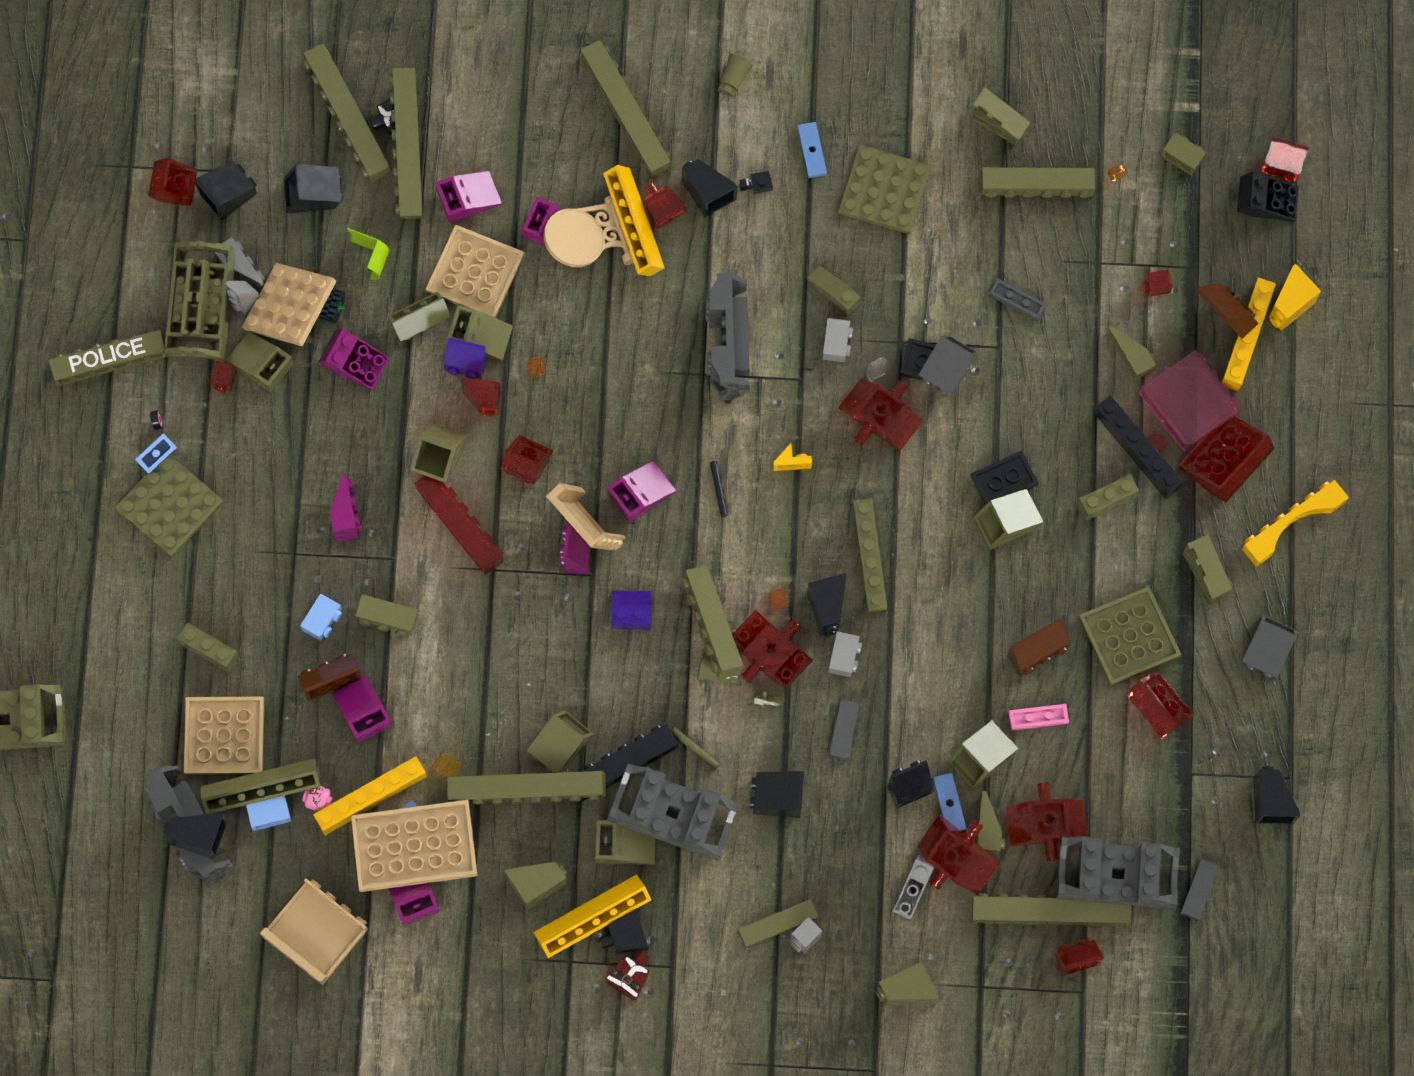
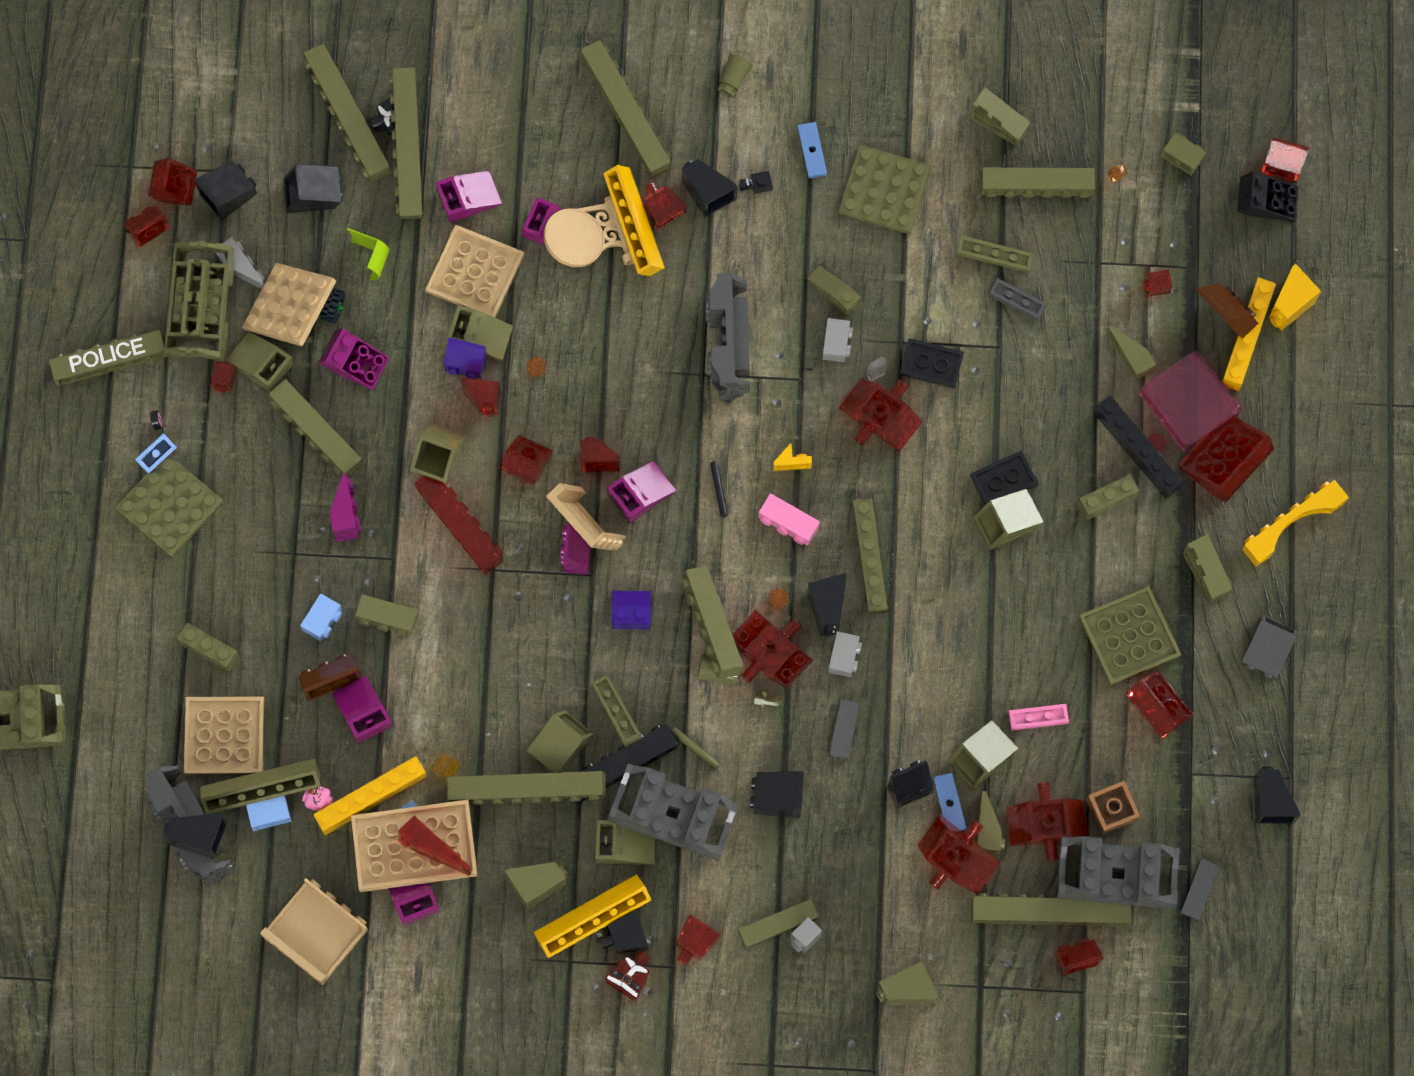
light grey slope [225,281,260,315] -> none
olive brick [387,292,451,342] -> none
light grey slope [893,854,937,920] -> none
dark grey slope [919,334,979,395] -> none
reddish brown slope [1007,618,1070,675] -> none
none -> clear red slope [123,205,169,248]
none -> olive brick [269,379,363,478]
none -> clear red slope [397,815,471,876]
none -> clear red slope [580,437,620,473]
none -> olive tile [591,675,642,747]
none -> clear red torso [676,915,721,965]
none -> bright pink brick [758,493,820,546]
none -> olive plate [956,235,1034,273]
none -> medium nougat brick [1086,781,1140,835]

